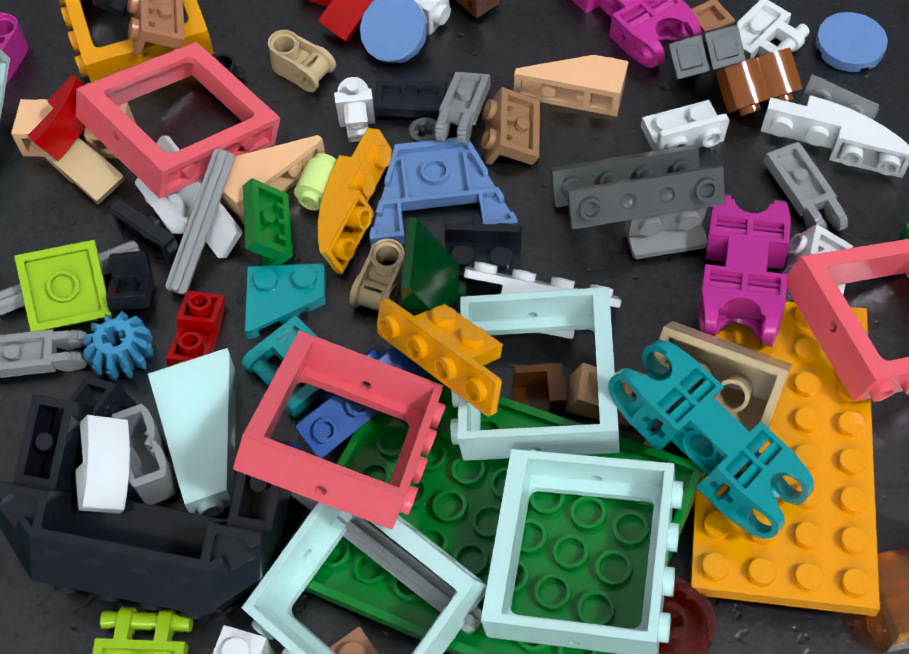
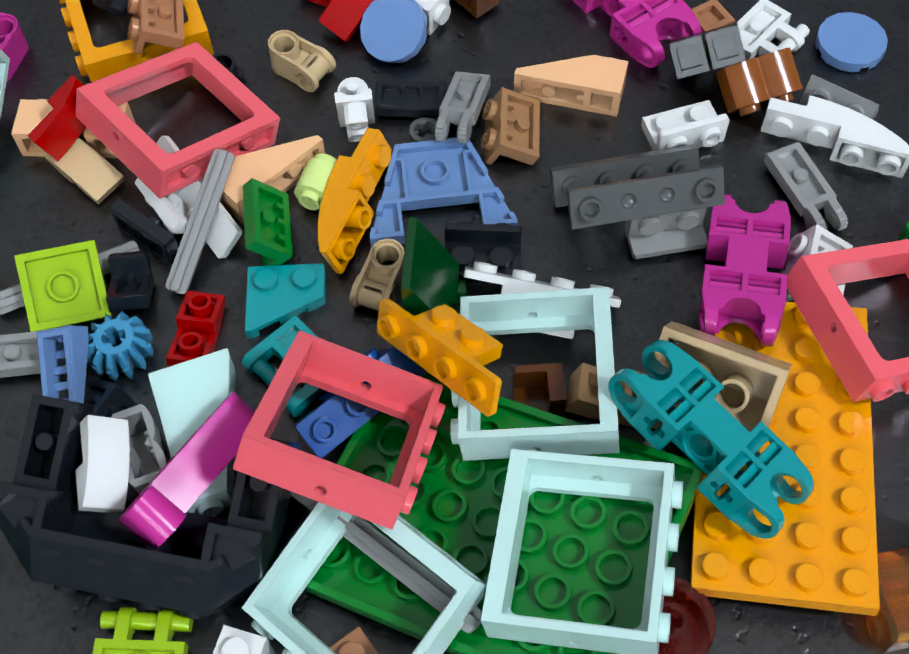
none -> medium blue slope [37,325,89,403]
none -> dark pink beam [118,391,255,549]

